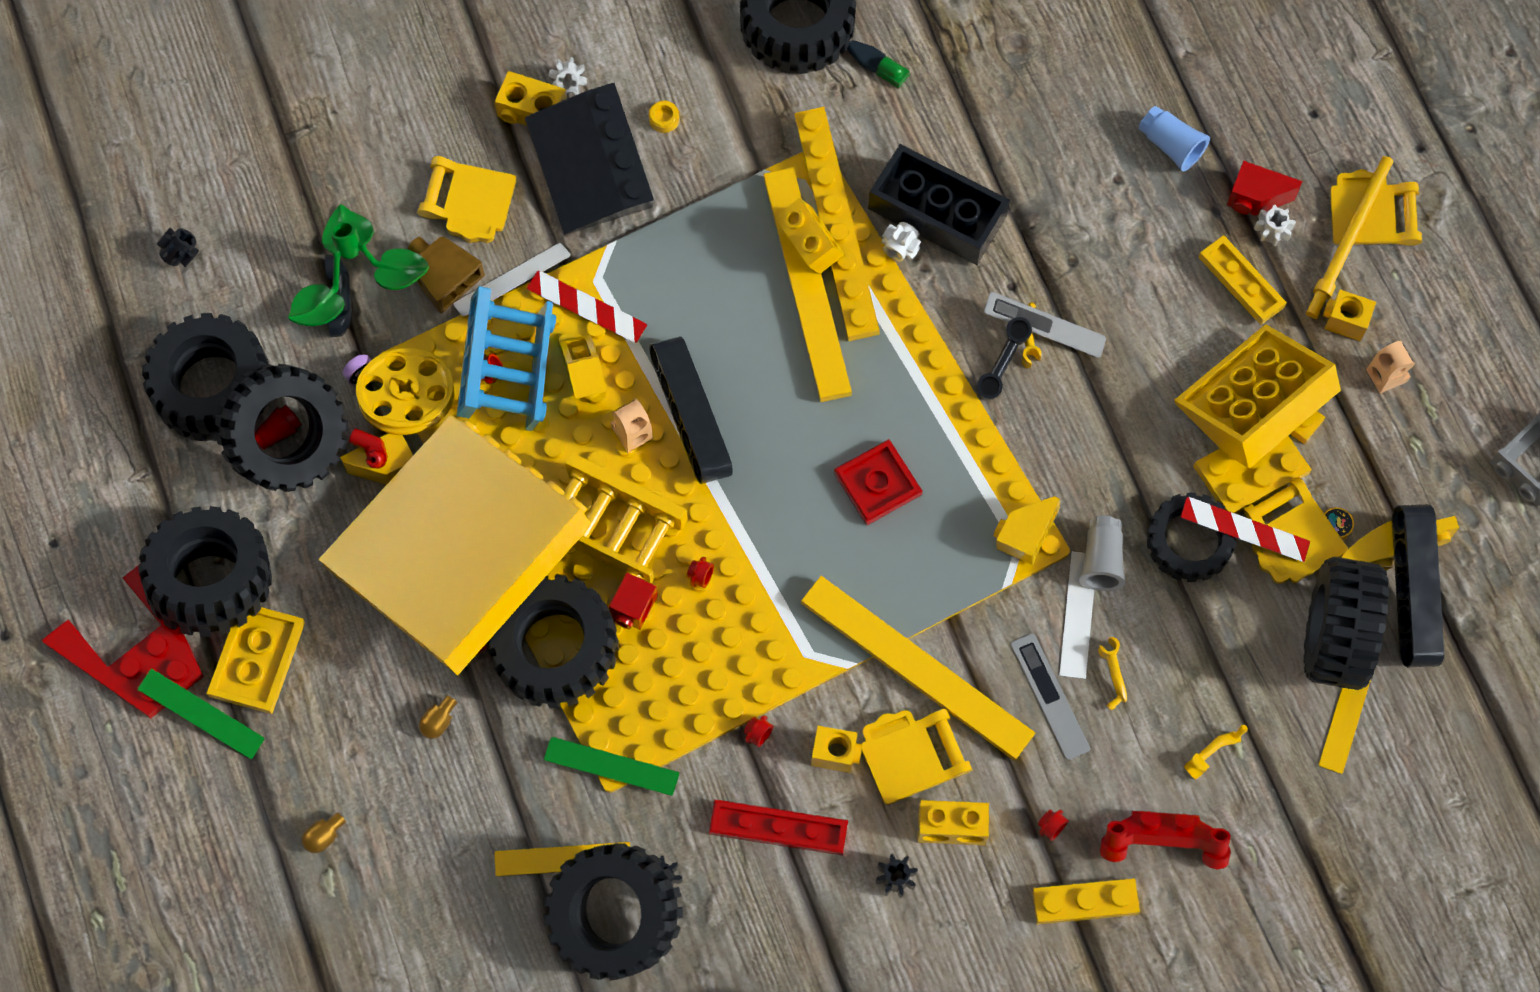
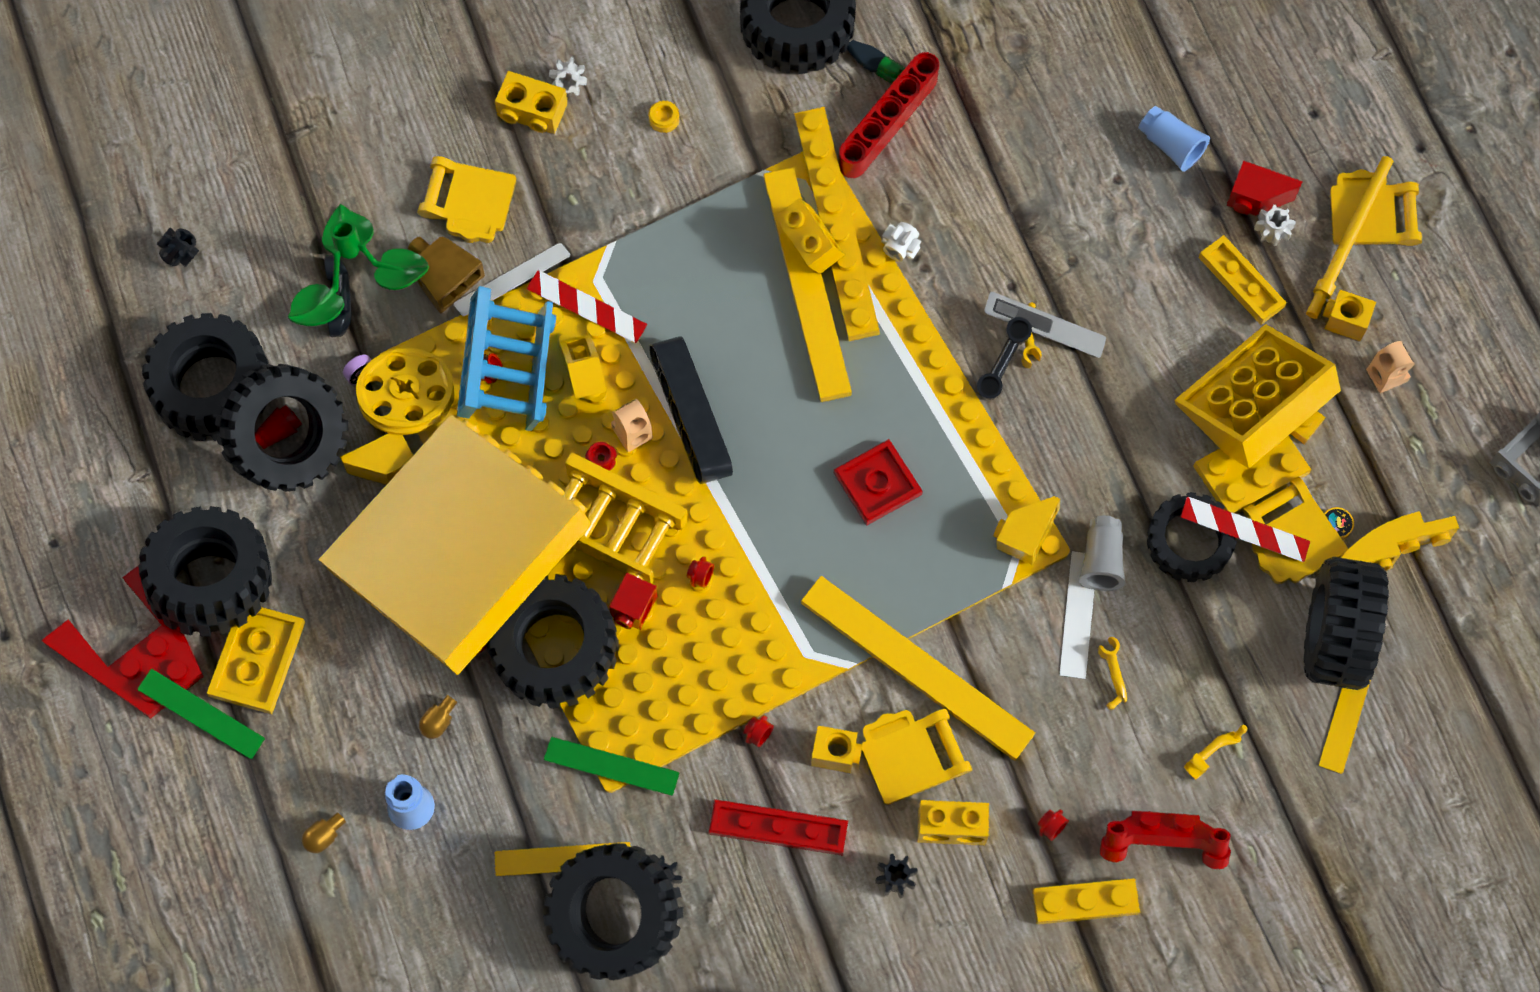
red arm [349,428,388,469] -> none
black slope [525,82,654,235] -> none
black brick [868,144,1010,265] -> none
light grey sticker [1011,634,1090,760] -> none
black beam [1392,504,1444,668] -> none
none -> light blue plant [385,774,435,830]
none -> red plate [585,442,617,471]
none -> red beam [839,52,940,178]

